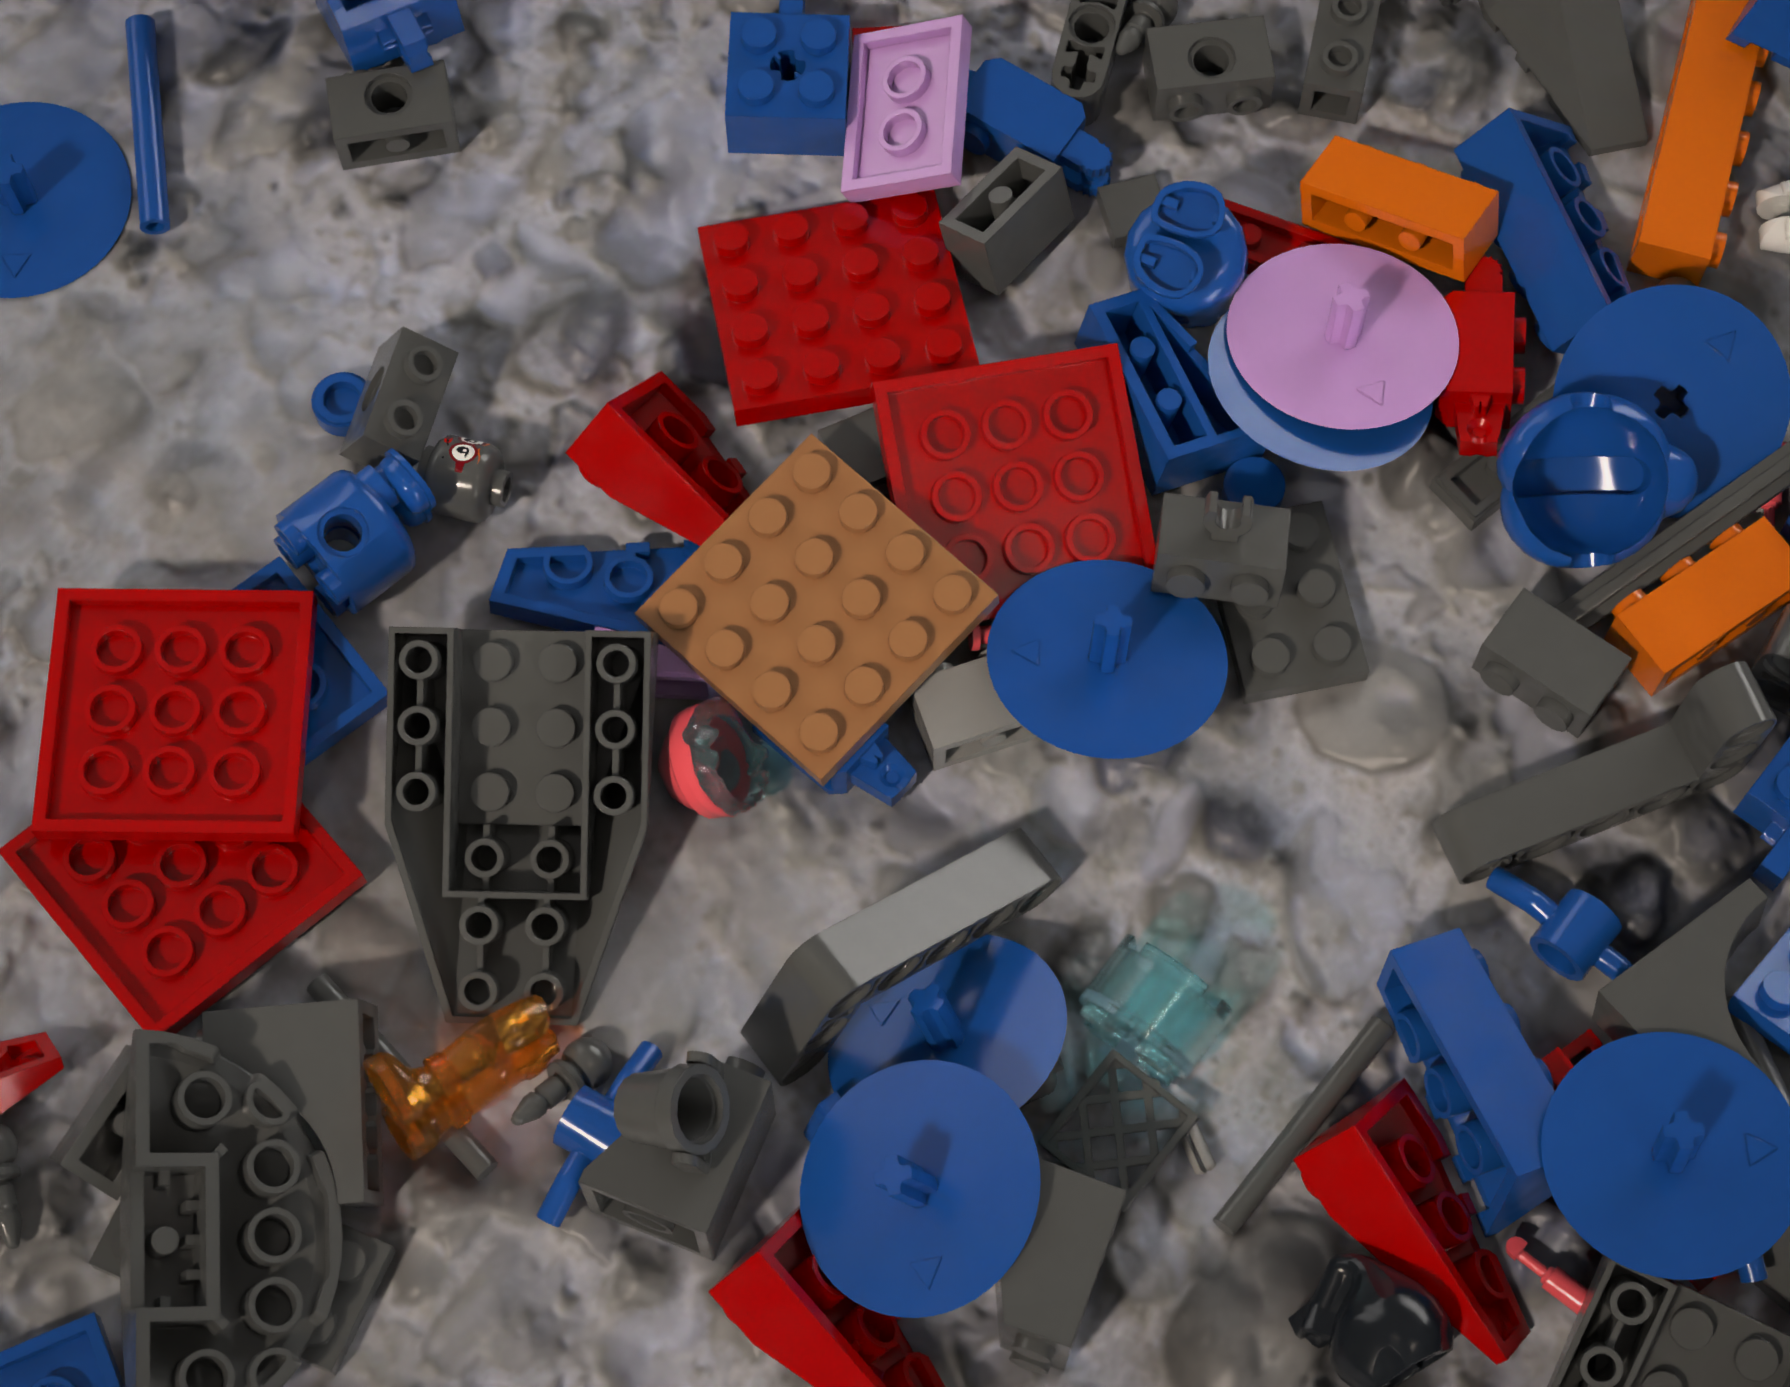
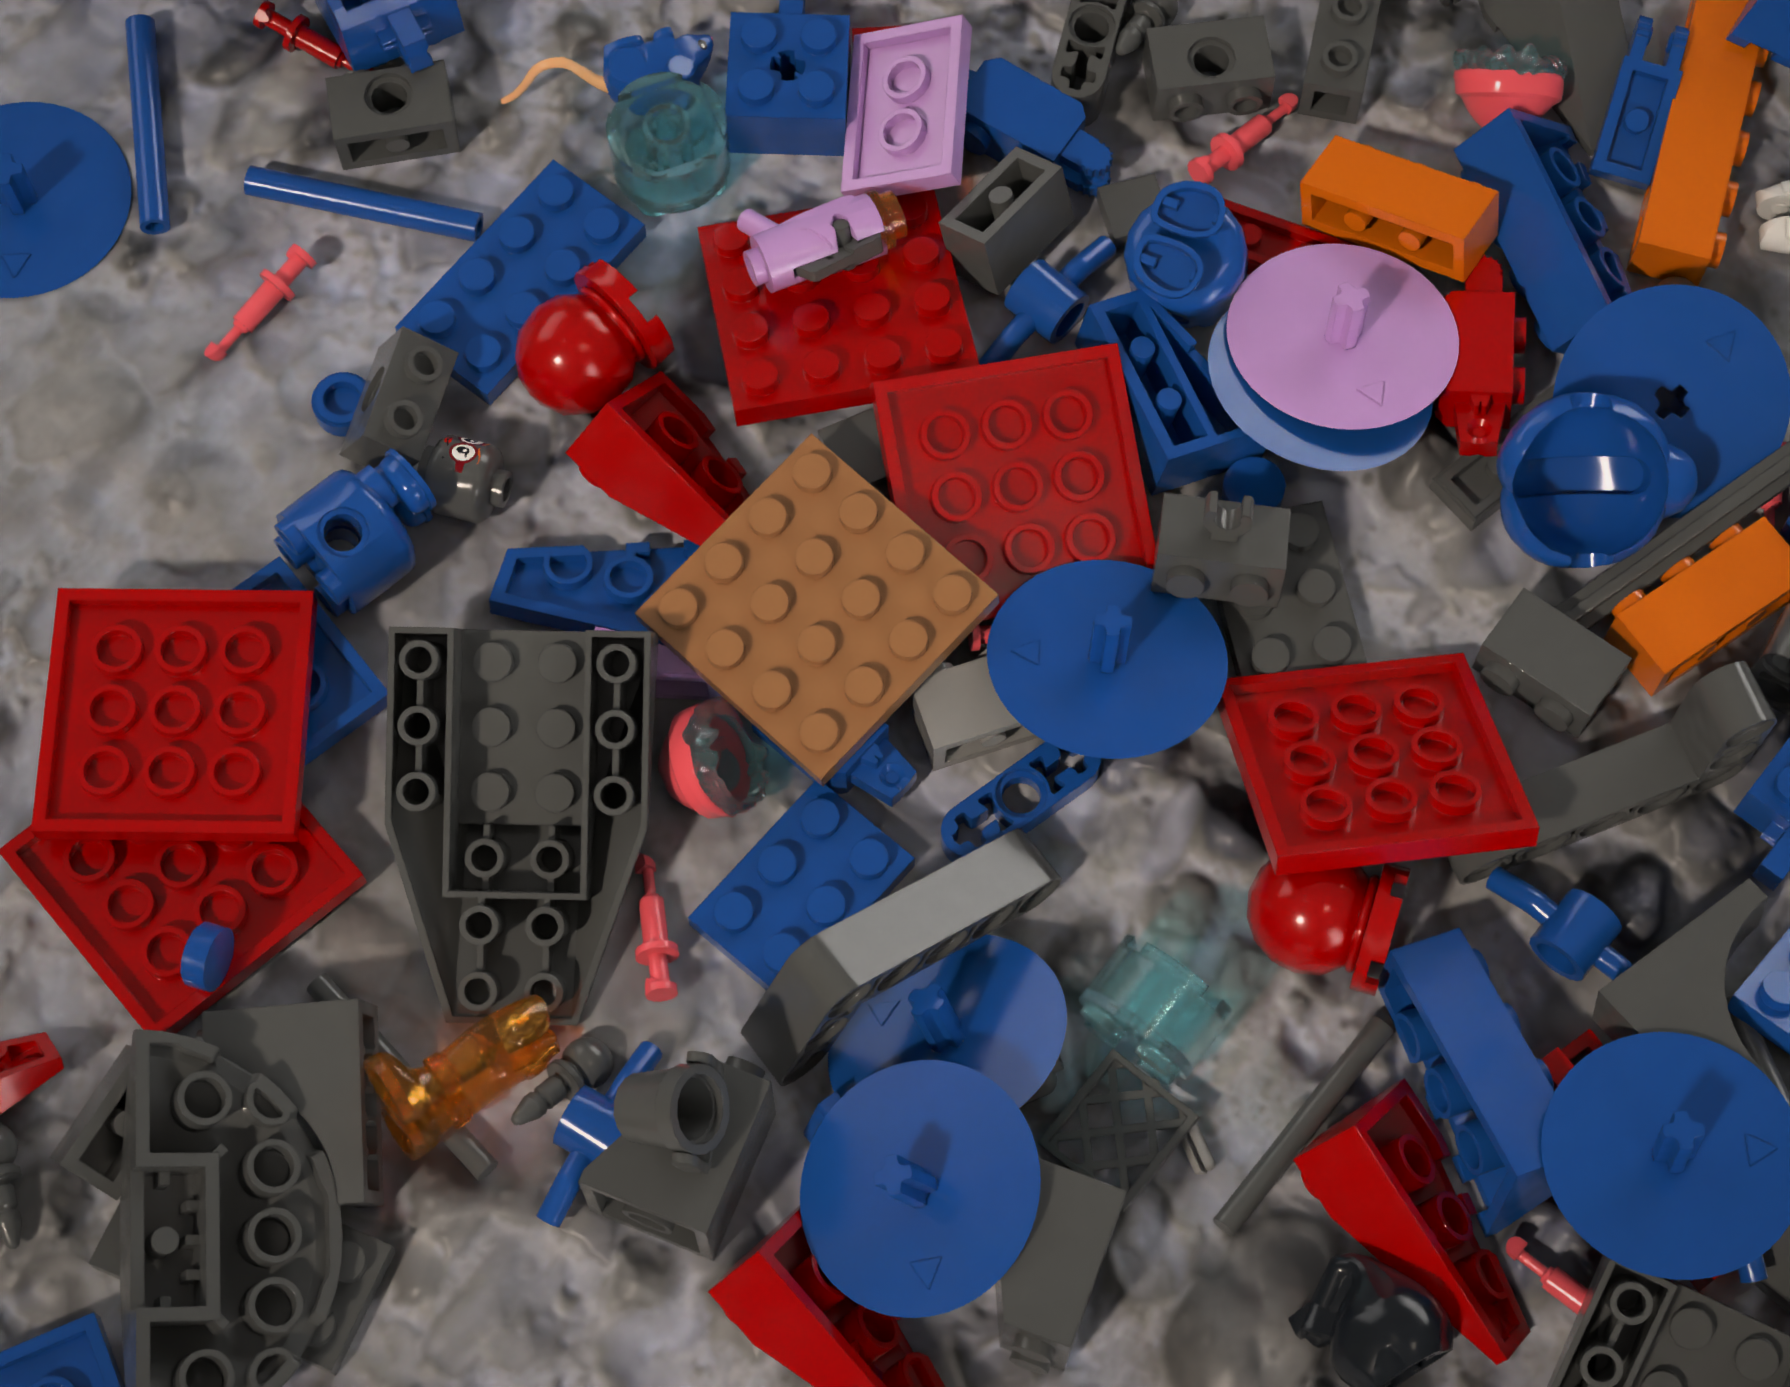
none -> blue tile [181,922,234,992]
none -> coral piece [204,243,317,361]
none -> blue piece [244,165,484,242]
none -> red piece [253,0,375,71]
none -> blue plate [395,159,646,405]
none -> blue animal [500,27,714,111]
none -> red tile [515,259,675,415]
none -> clear light blue brick [606,72,731,217]
none -> coral piece [635,853,679,1002]
none -> blue plate [688,780,915,991]
none -> lavender piece [737,189,908,294]
none -> blue beam [941,741,1101,862]
none -> blue piece [979,236,1116,365]
none -> coral piece [1187,93,1299,184]
none -> red plate [1217,653,1540,876]
none -> red tile [1246,860,1411,996]
none -> coral hair [1452,43,1568,128]
none -> blue hinge [1588,15,1690,190]

